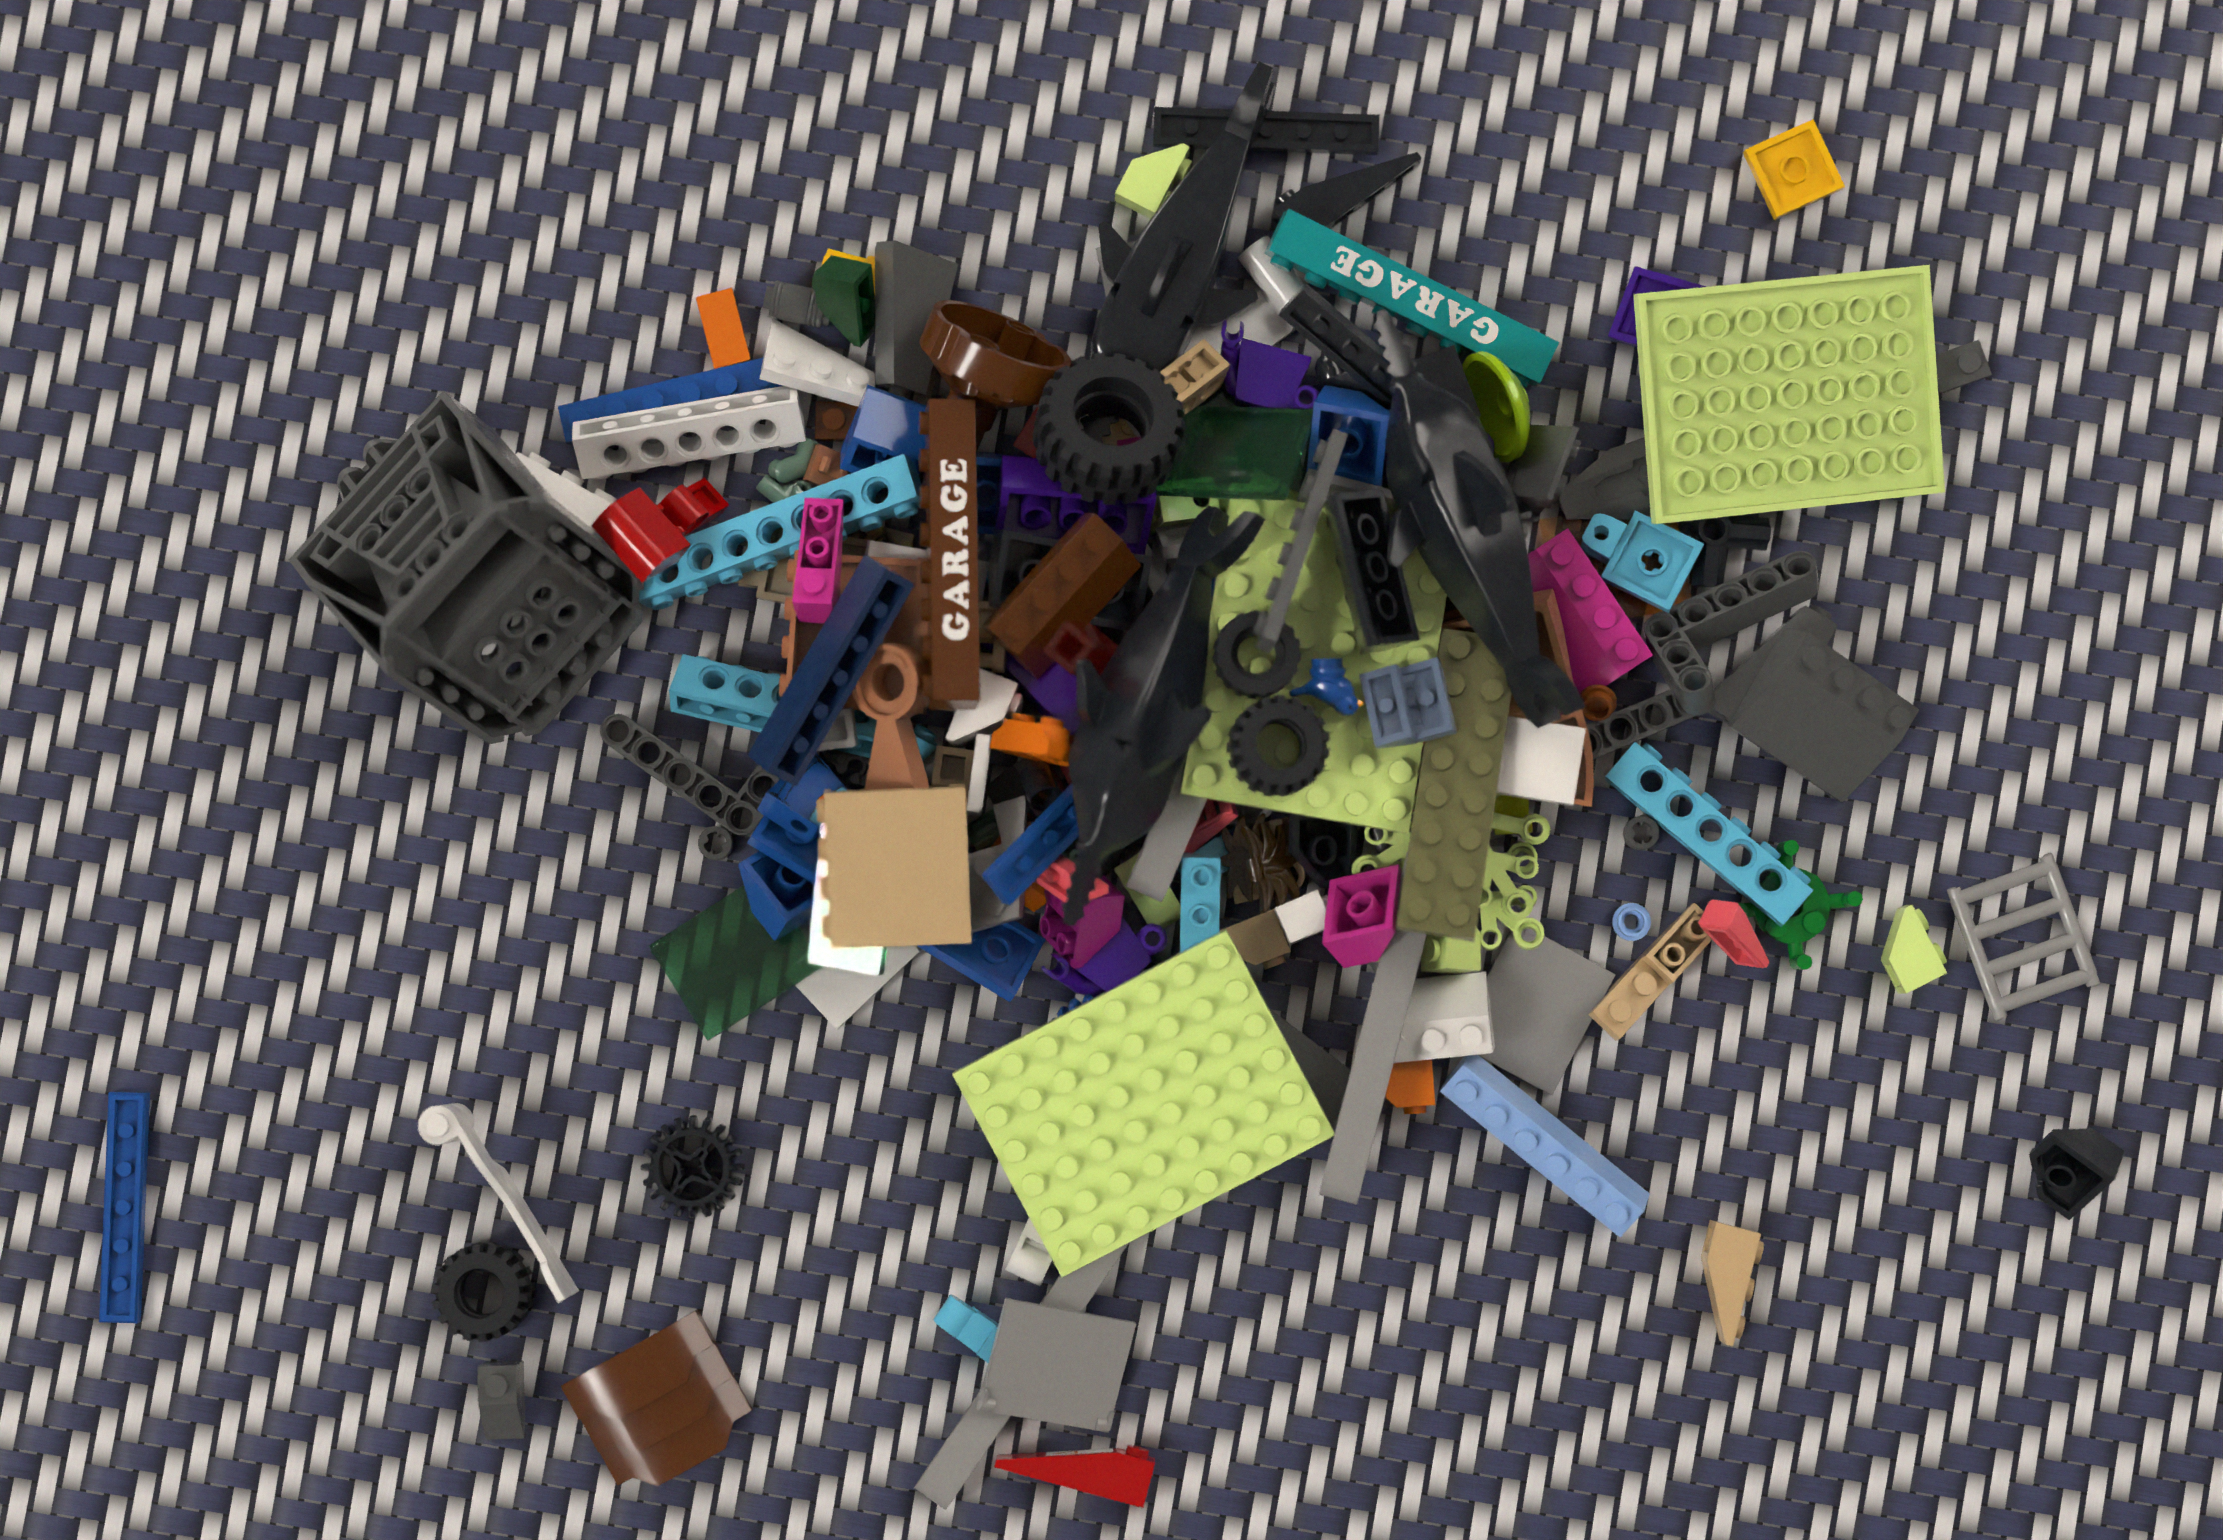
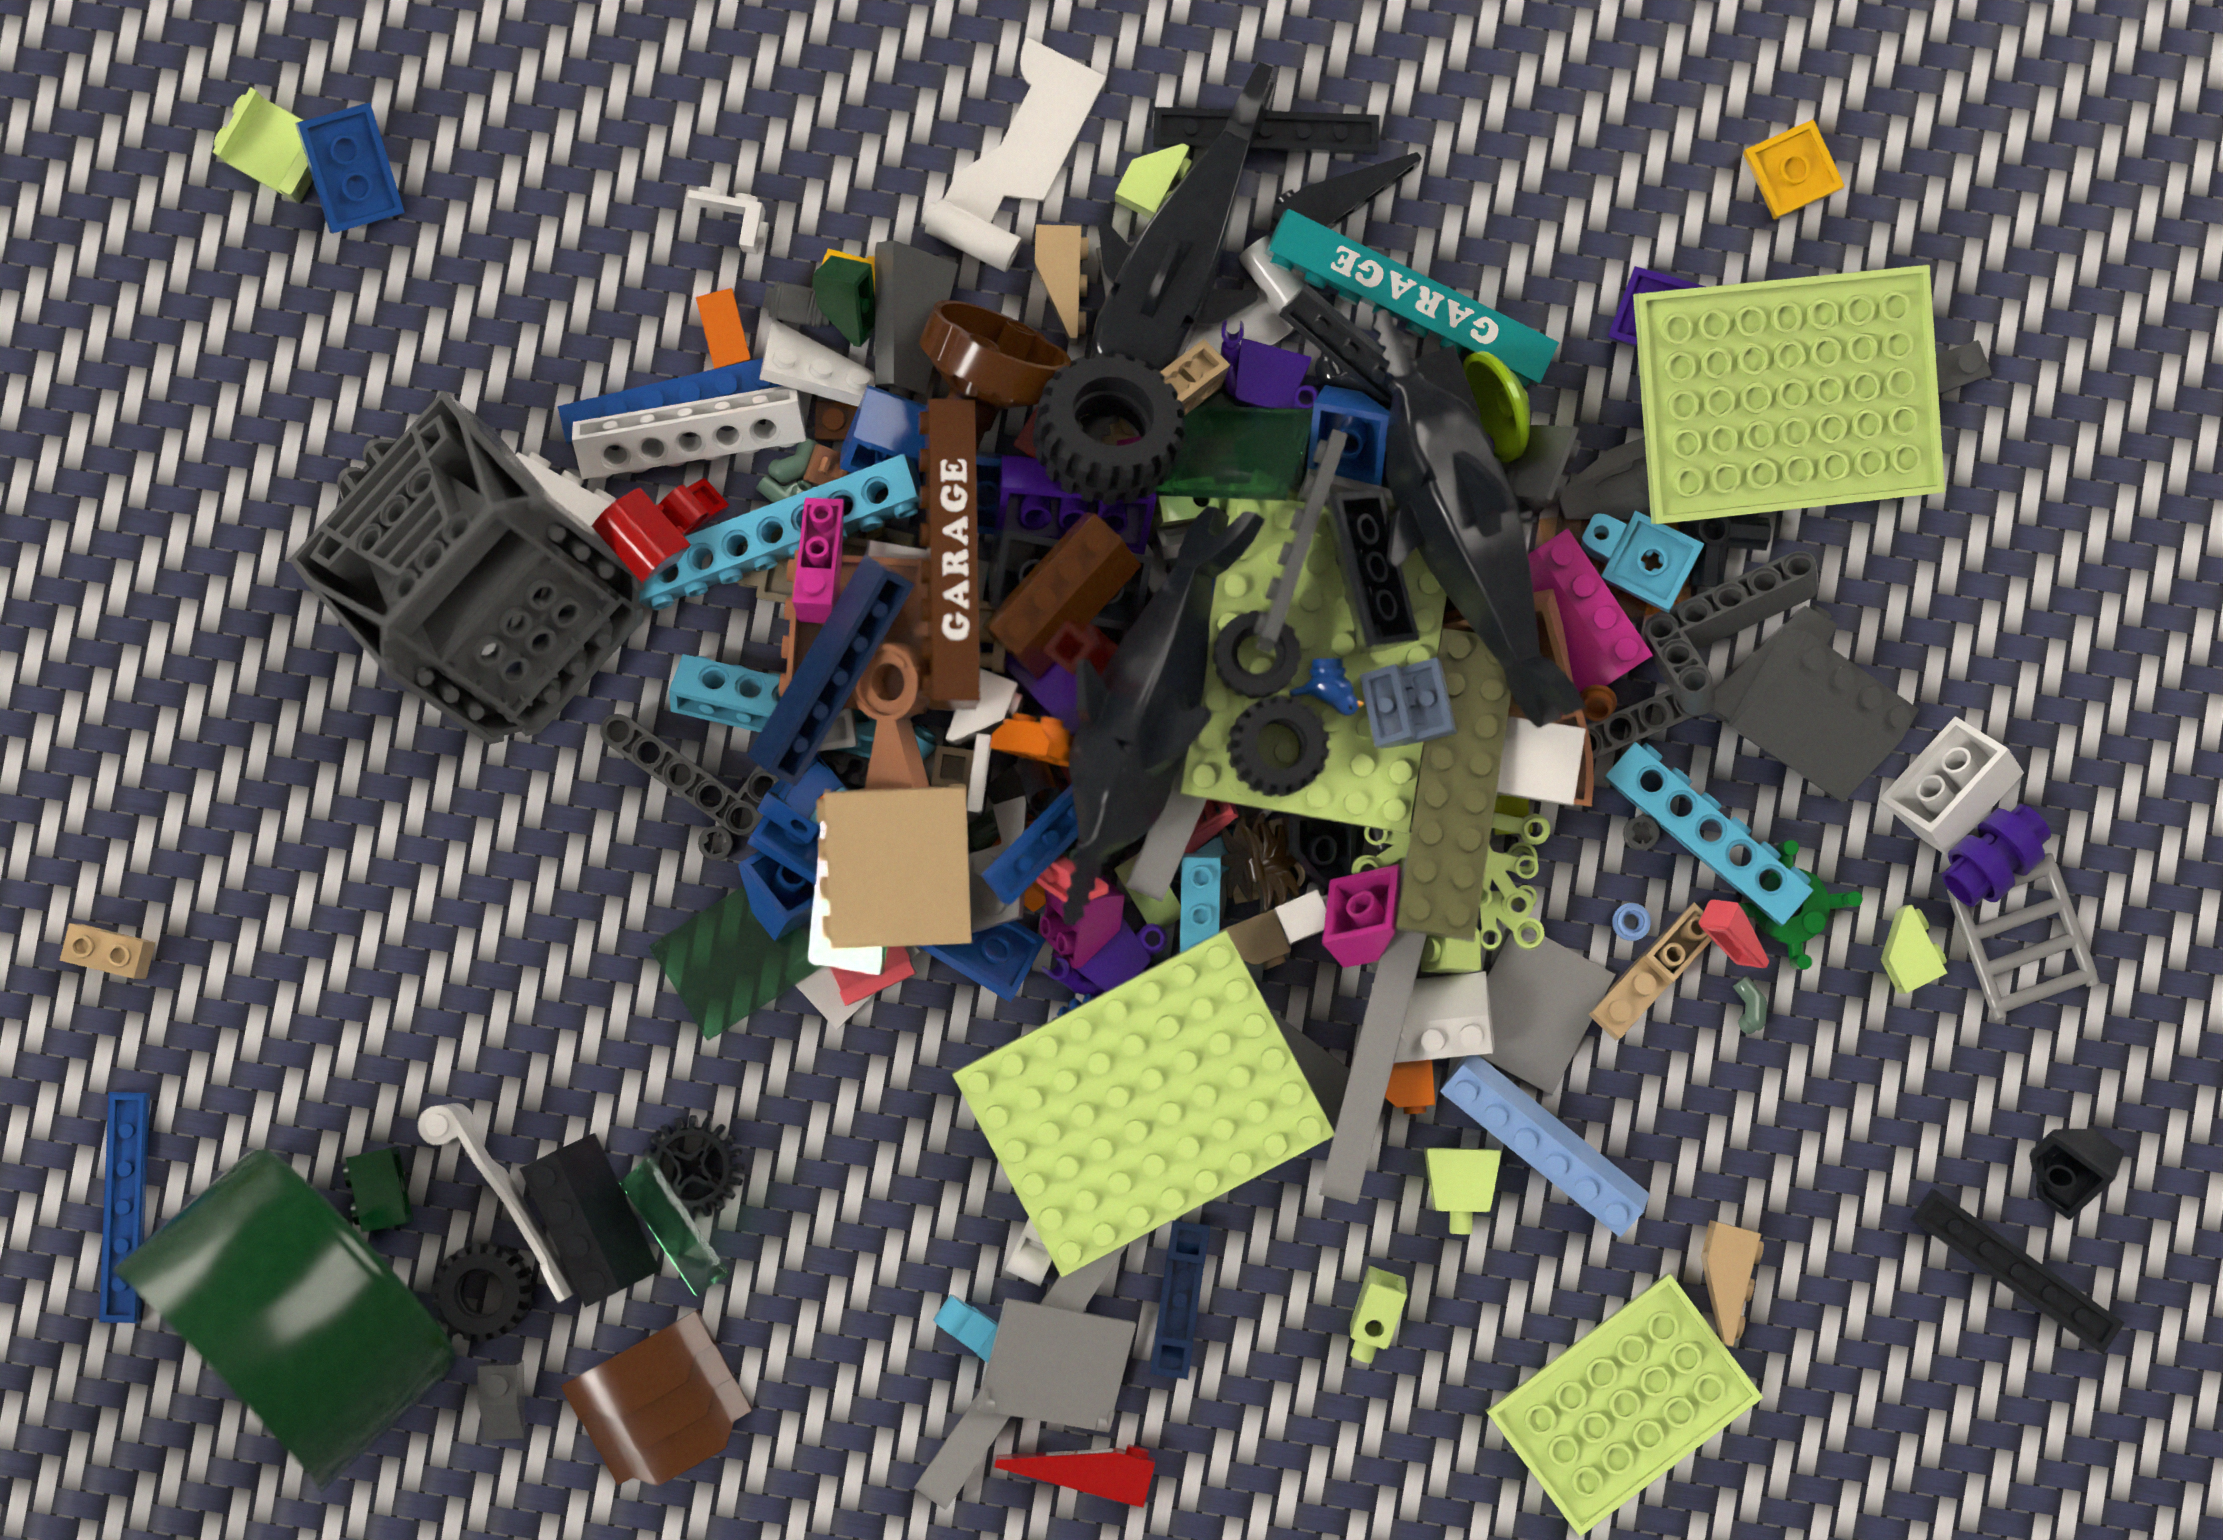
none -> tan brick [60,923,156,979]
none -> dark green piece [113,1148,456,1493]
none -> yellowish green panel [212,87,313,204]
none -> blue plate [295,102,405,234]
none -> dark green brick [343,1146,414,1233]
none -> black slope [519,1133,661,1308]
none -> clear green piece [619,1156,731,1296]
none -> white bracket [687,186,769,255]
none -> coral panel [830,946,917,1006]
none -> white door [921,37,1107,272]
none -> tan slope [1035,224,1089,345]
none -> dark blue slope [1150,1220,1210,1380]
none -> yellowish green torso [1350,1266,1407,1363]
none -> yellowish green torso [1424,1147,1501,1234]
none -> yellowish green plate [1485,1273,1763,1537]
none -> sand green arm [1732,975,1767,1034]
none -> white slope [1879,716,2024,856]
none -> black plate [1910,1188,2124,1354]
none -> dark purple piece [1941,804,2051,907]

